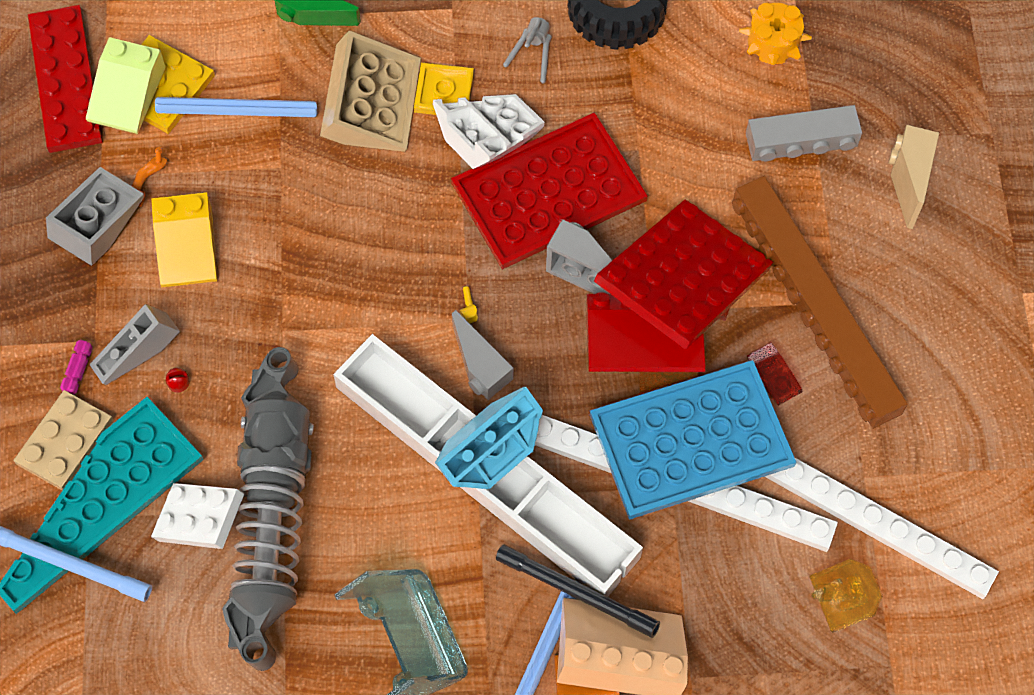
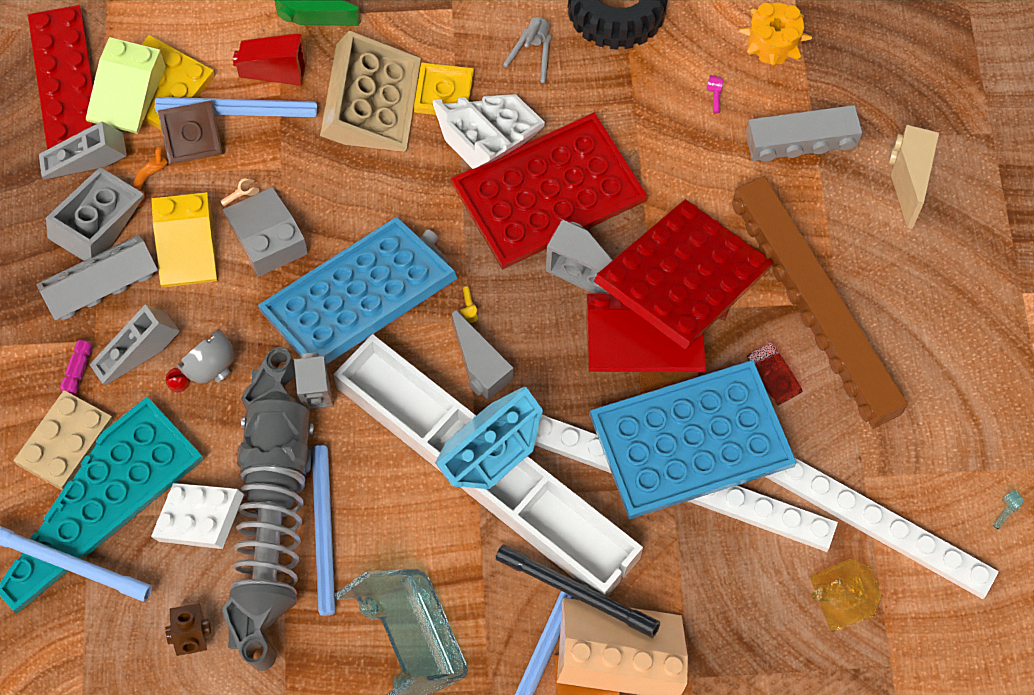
none -> light grey brick [36,235,158,320]
none -> light grey slope [39,121,127,179]
none -> reddish brown tile [158,100,223,164]
none -> reddish brown brick [165,603,211,656]
none -> light grey cylinder [176,329,234,384]
none -> light nougat hand [220,178,259,206]
none -> light grey slope [223,187,308,277]
none -> red slope [233,34,307,86]
none -> dark azure plate [258,217,457,364]
none -> light grey slope [294,353,333,410]
none -> light blue axle [312,445,335,616]
none -> light grey hand [421,230,450,264]
none -> dark pink hand [706,75,723,114]
none -> clear light blue hand [992,490,1023,530]

